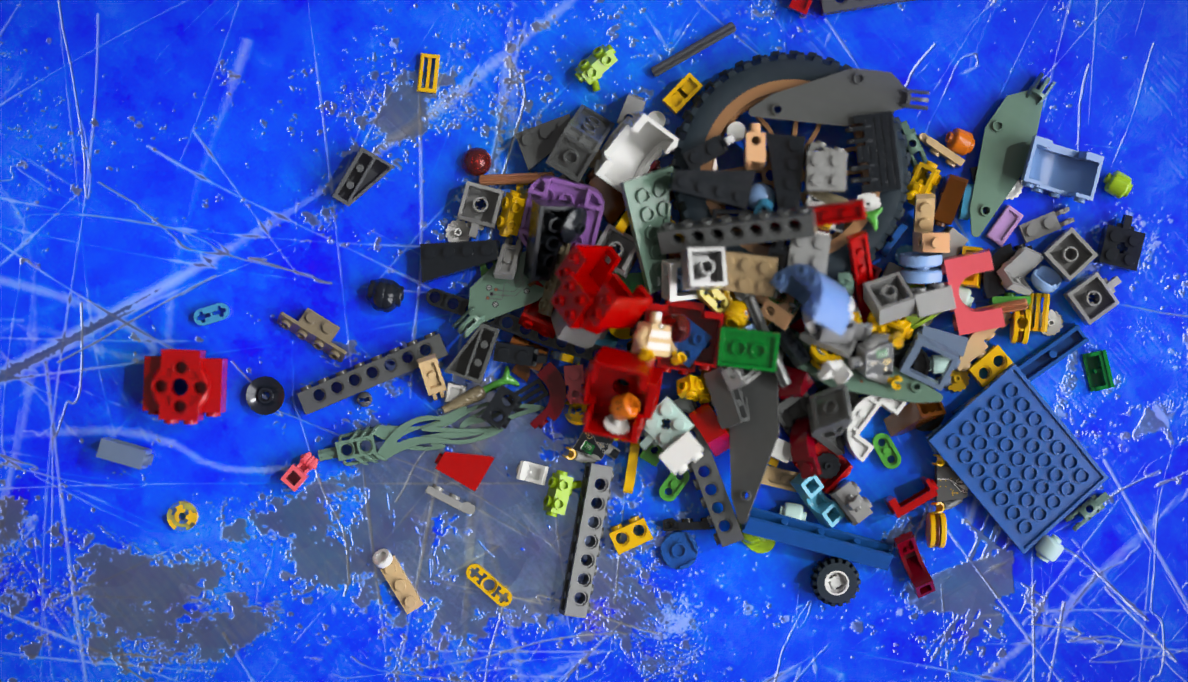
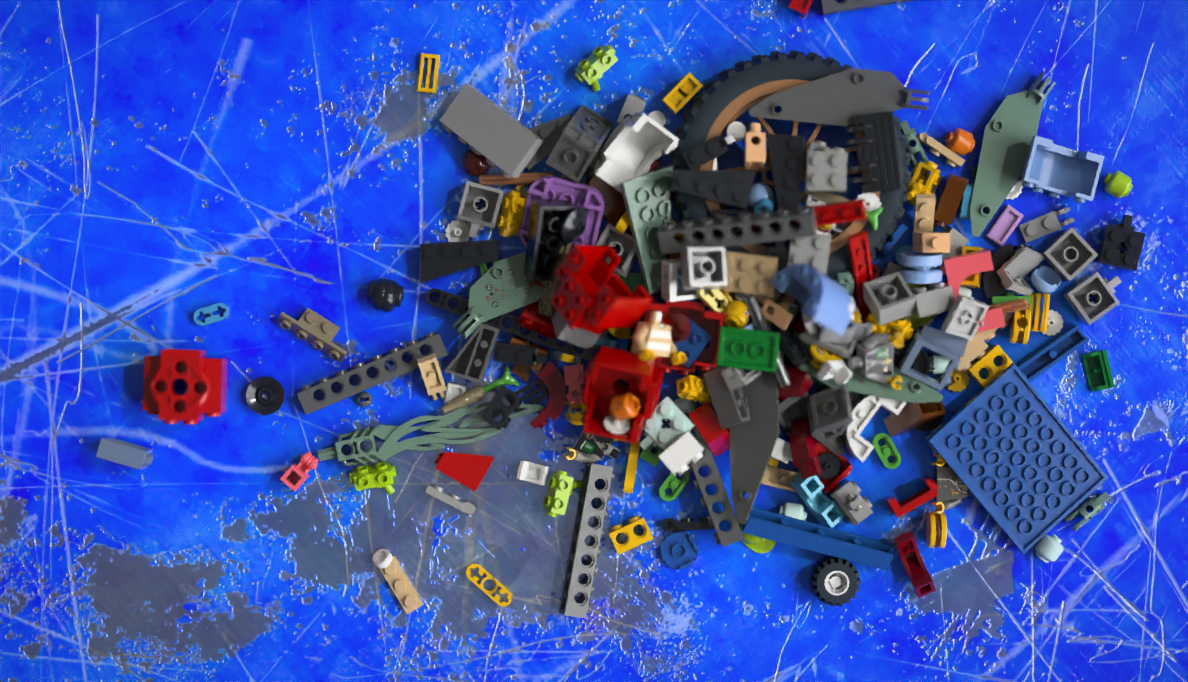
clear light blue piece [167,501,198,532] -> none
dark grey wedge [331,147,395,206] -> none
light grey hinge [494,235,524,280] -> none
dark grey axle [651,22,736,77] -> none
none -> lime brick [349,462,397,495]
none -> light grey brick [439,83,544,178]
none -> light grey plate [941,294,989,340]

